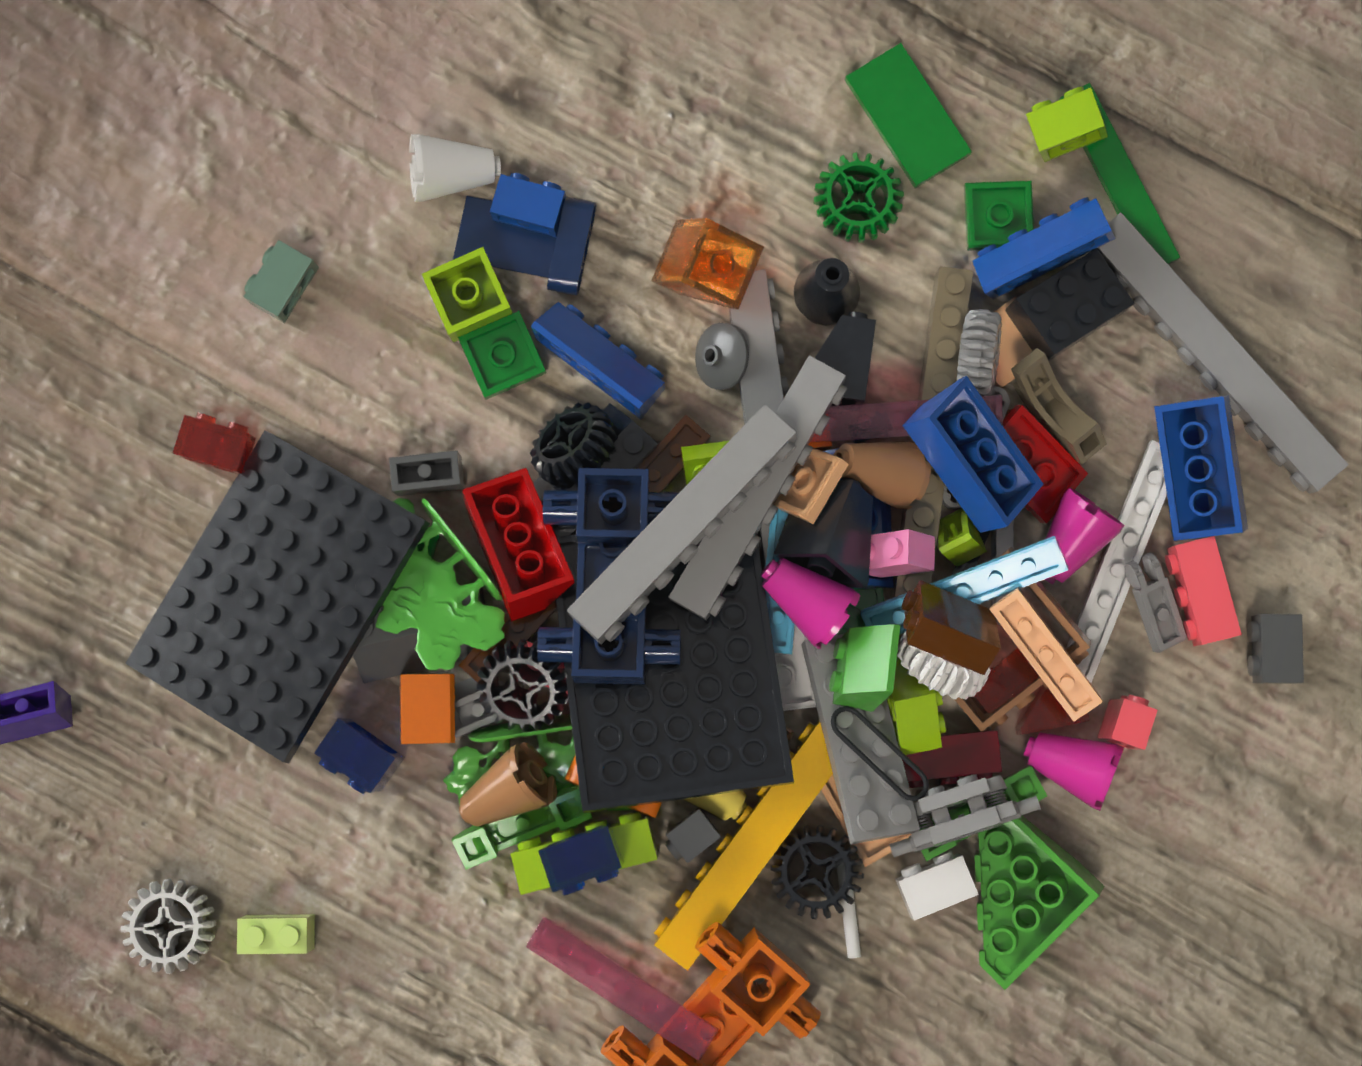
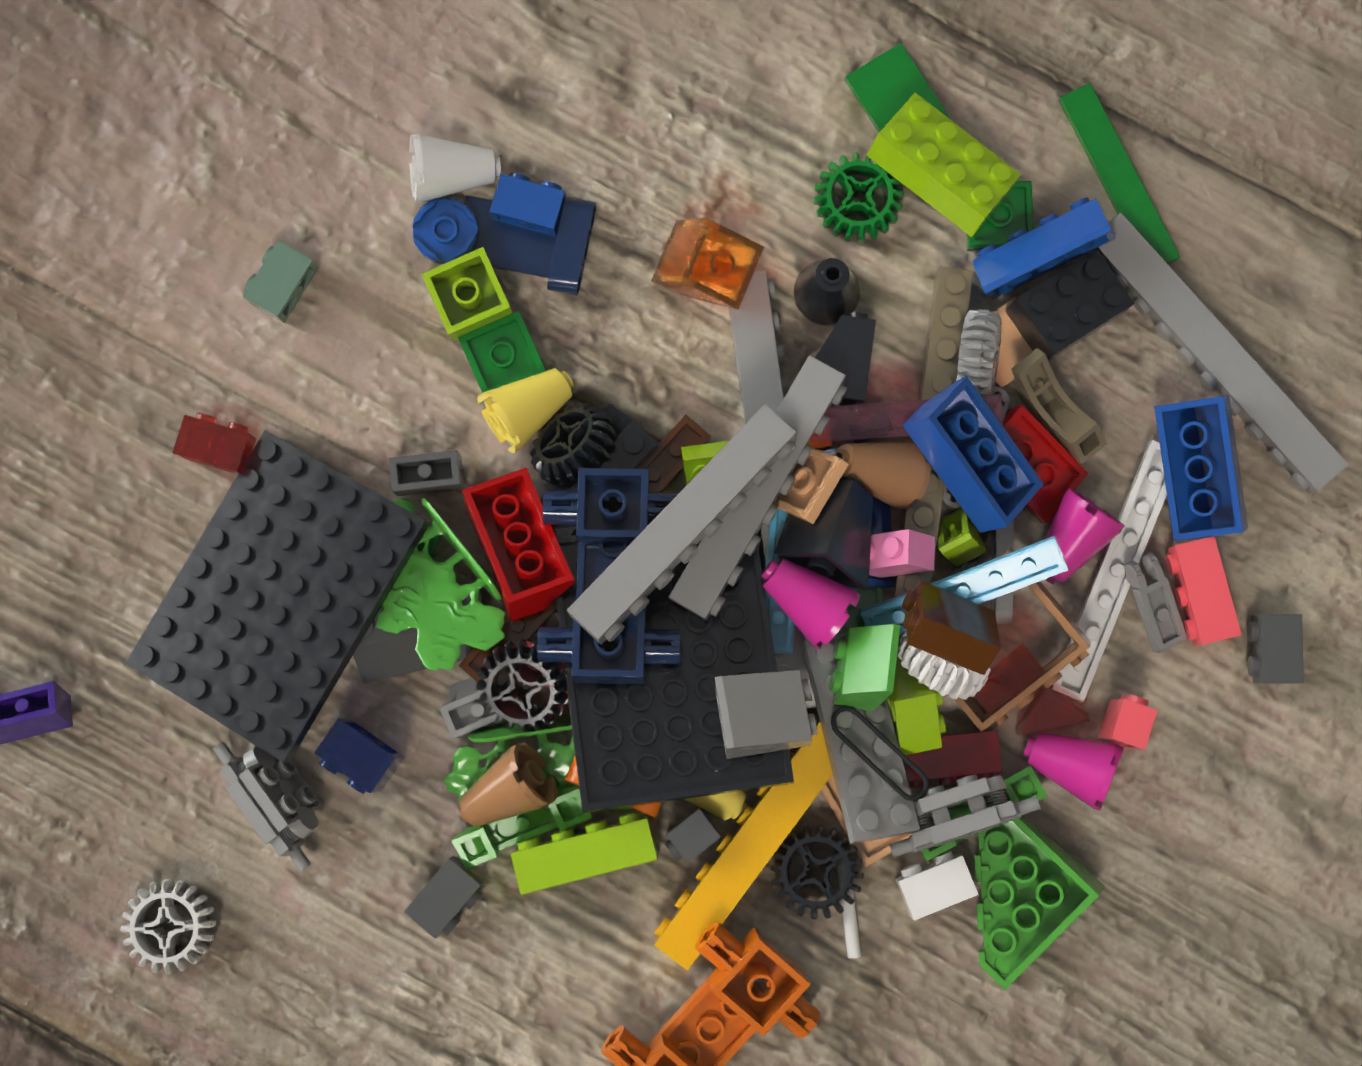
yellowish green brick [237,914,315,954] -> none
orange slope [400,674,455,744] -> none
clear pink tile [526,917,718,1060] -> none
blue slope [531,302,665,420] -> none
clear blue brick [538,823,624,896] -> none
dark grey dish [695,322,749,390] -> none
light nougat plate [989,587,1103,721] -> none
lime brick [1026,87,1108,162] -> none
none -> light grey piece [213,741,323,872]
none -> dark grey brick [404,856,484,939]
none -> blue tile [412,198,479,264]
none -> light yellow cone [477,368,574,453]
none -> light grey slope [715,670,817,759]
none -> lime brick [866,92,1021,237]

